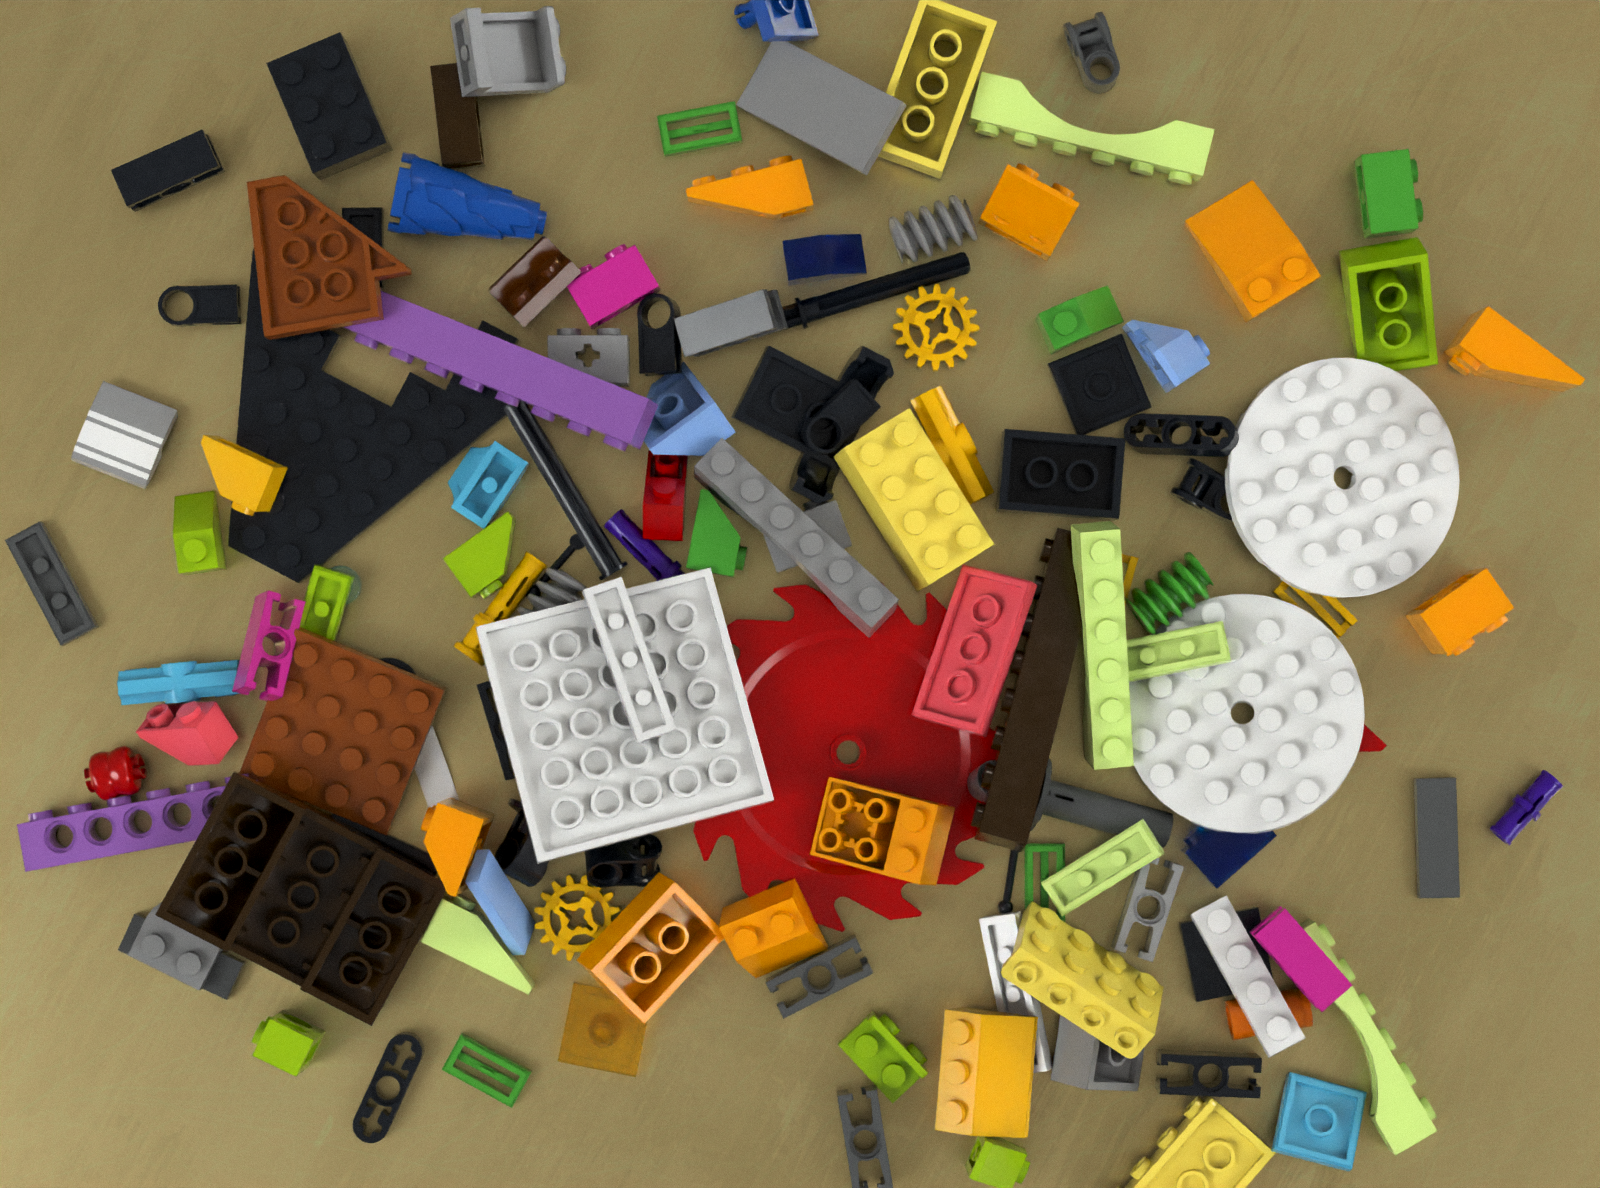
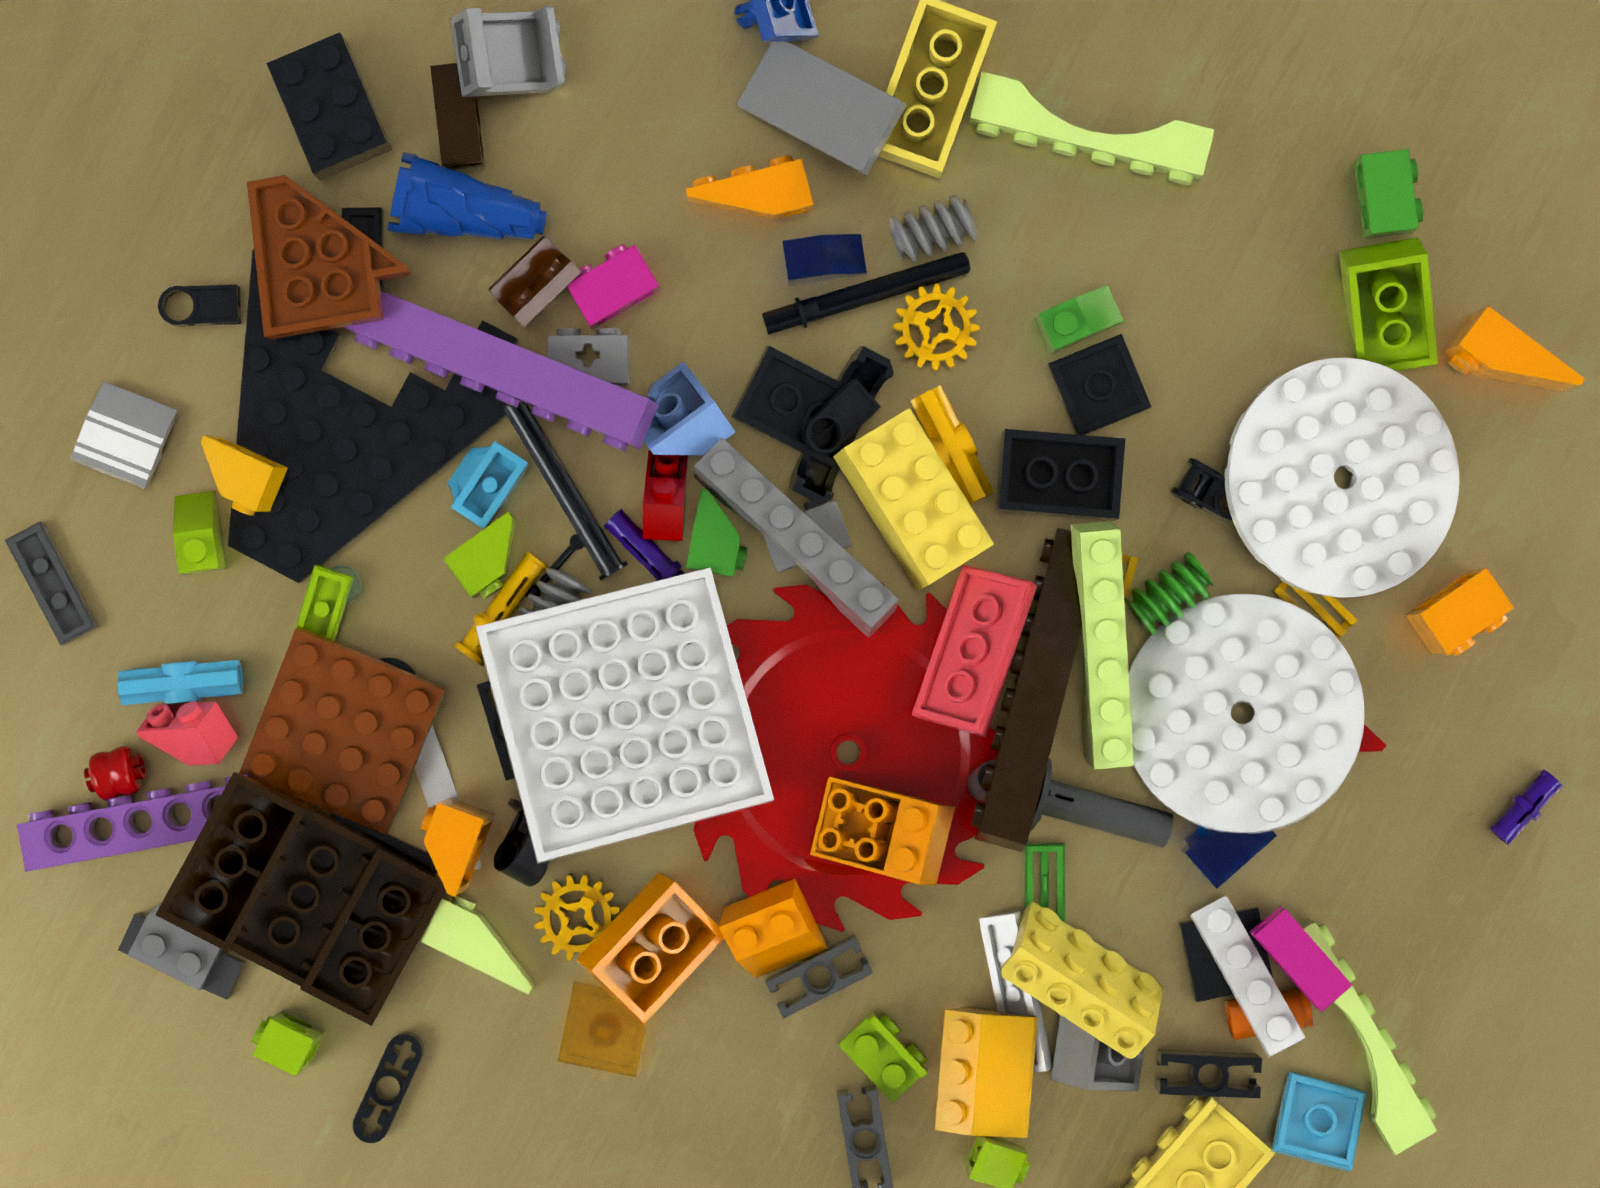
black piece [111,130,225,212] -> none
dark pink piece [232,590,305,701] -> none
bright green tile [442,1033,532,1108] -> none
light blue tile [465,849,536,955] -> none
white plate [582,577,677,744] -> none
black piece [584,834,662,888] -> none
black piece [637,293,682,376] -> none
bright green tile [657,101,742,157] -> none
piece [674,289,788,357] -> none
light orange slope [978,163,1080,261] -> none
black hinge [998,850,1019,914] -> none
yellowish green tile [1041,819,1165,917] -> none
dark grey piece [1063,11,1120,94] -> none
light grey piece [1111,858,1184,962] -> none
light blue slope [1122,319,1210,393] -> none
black beam [1124,413,1239,457] -> none
yellowish green tile [1127,621,1231,682] -> none
light orange slope [1184,180,1321,323] -> none
dark grey tile [1414,777,1460,899] -> none

